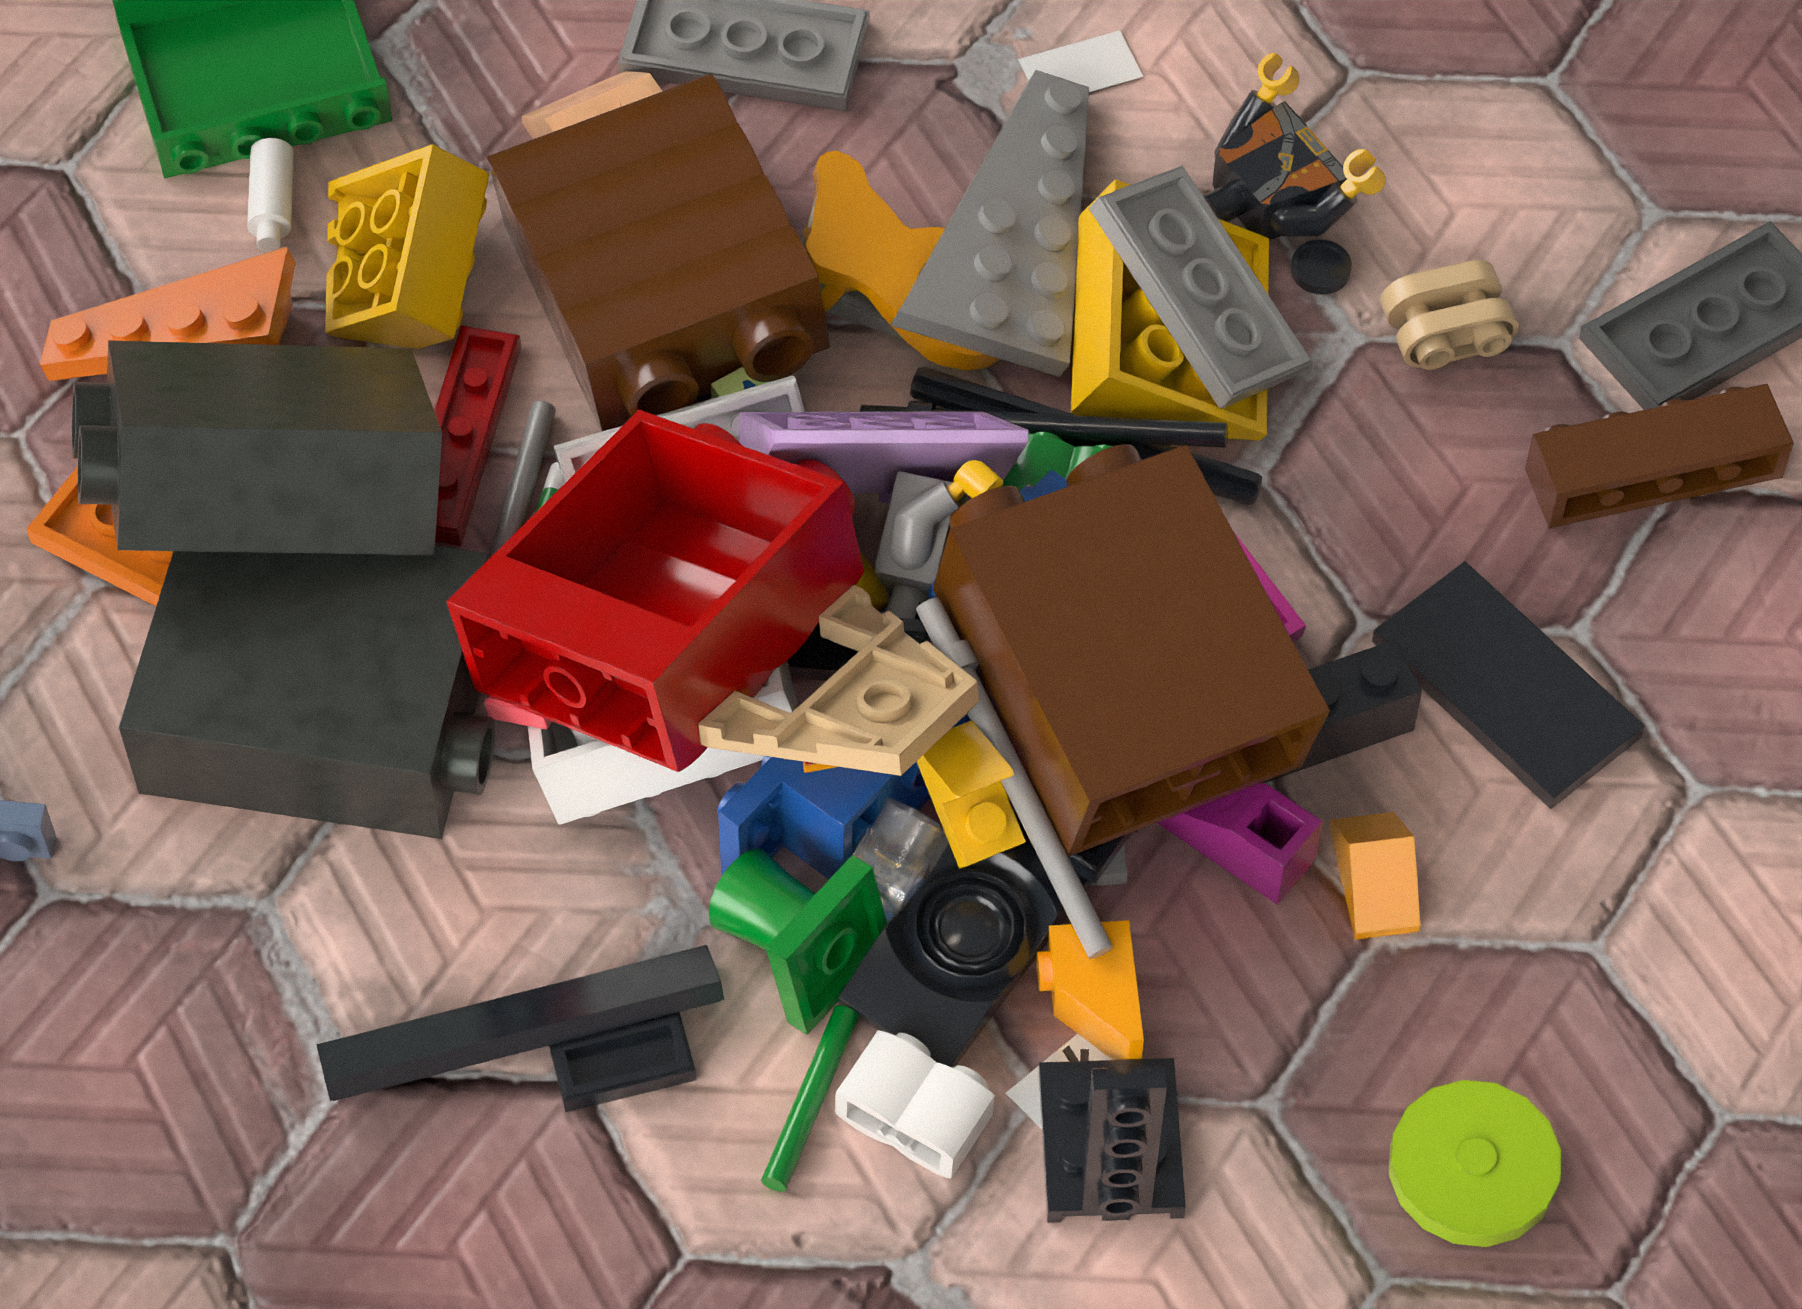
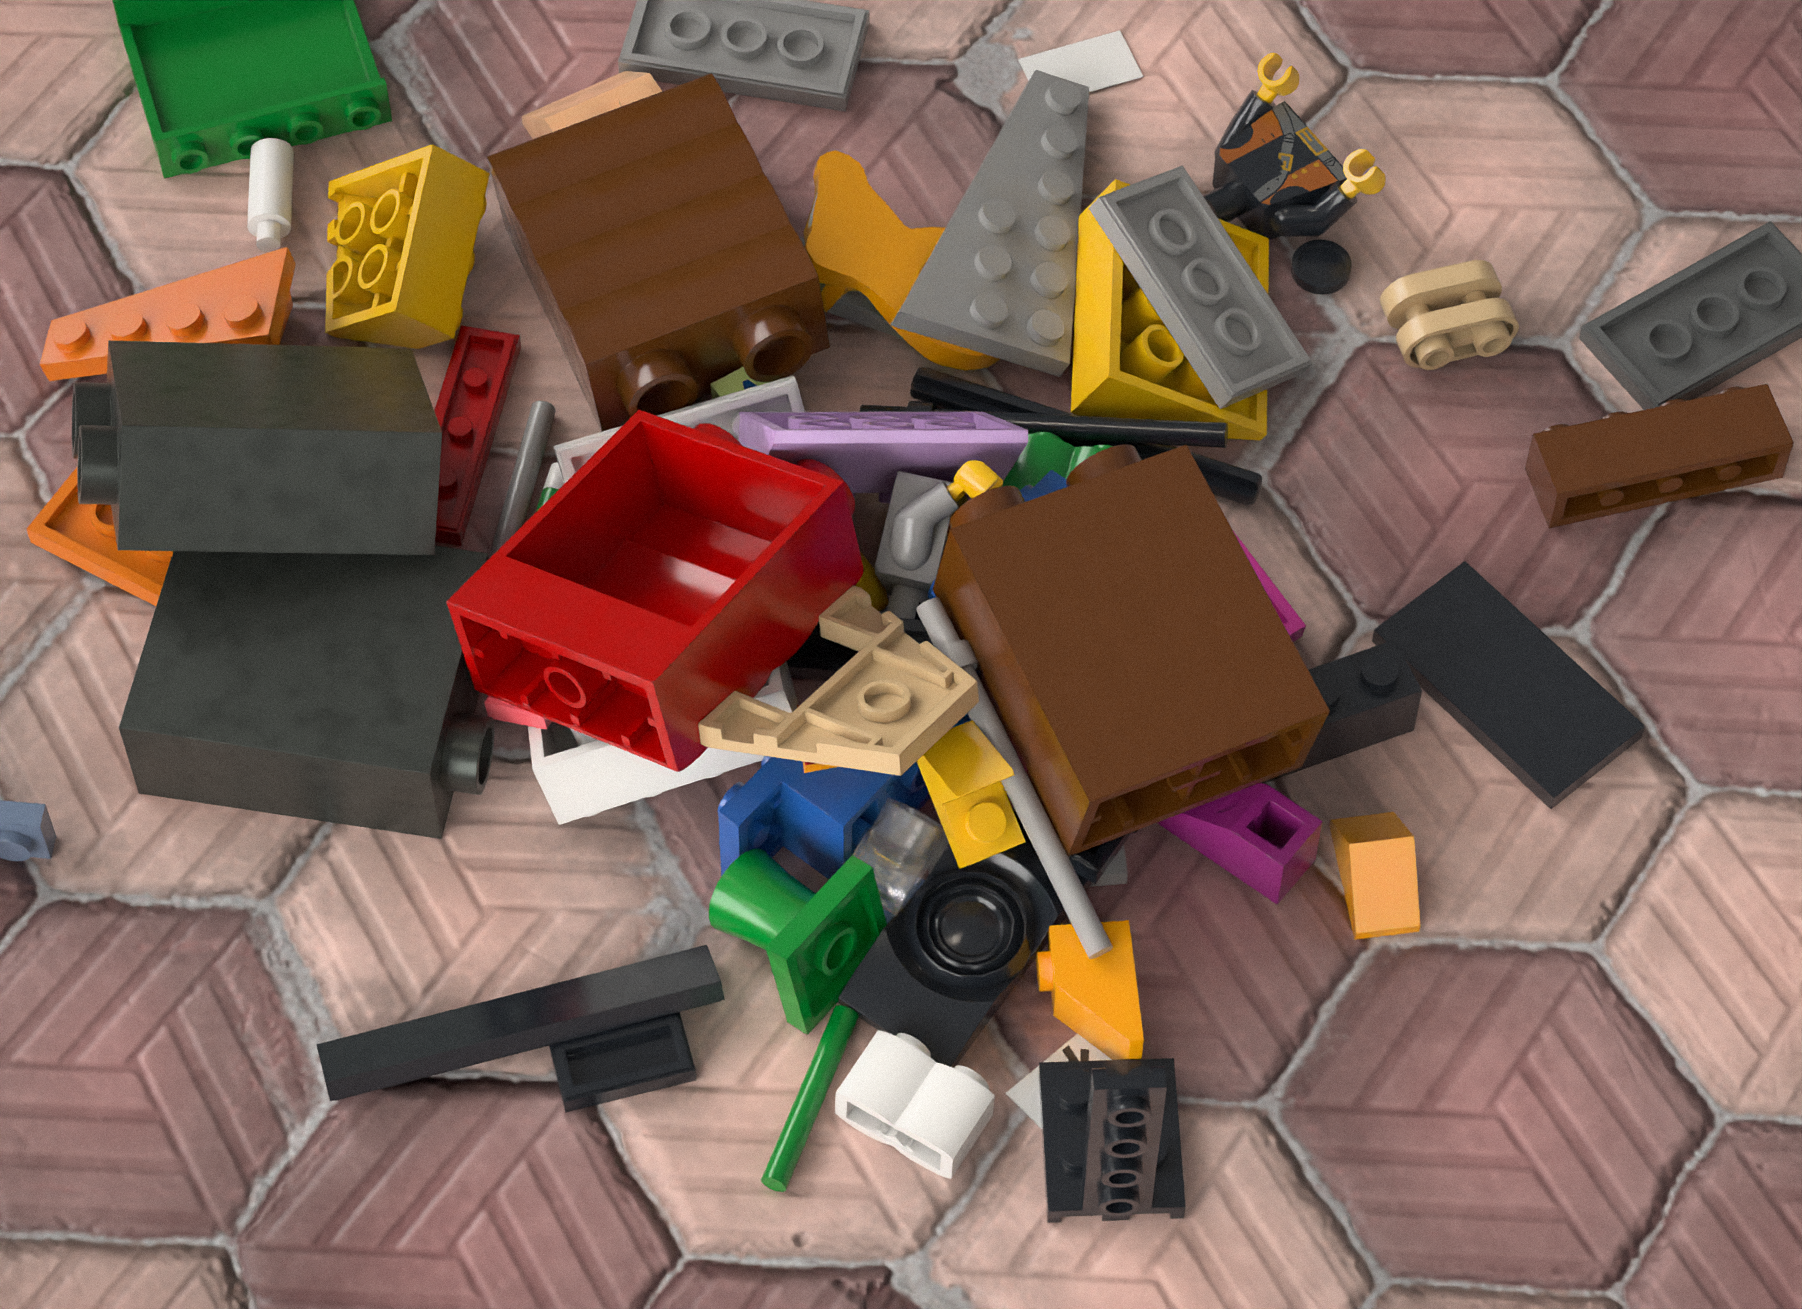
lime wheel [1389,1080,1561,1247] -> none

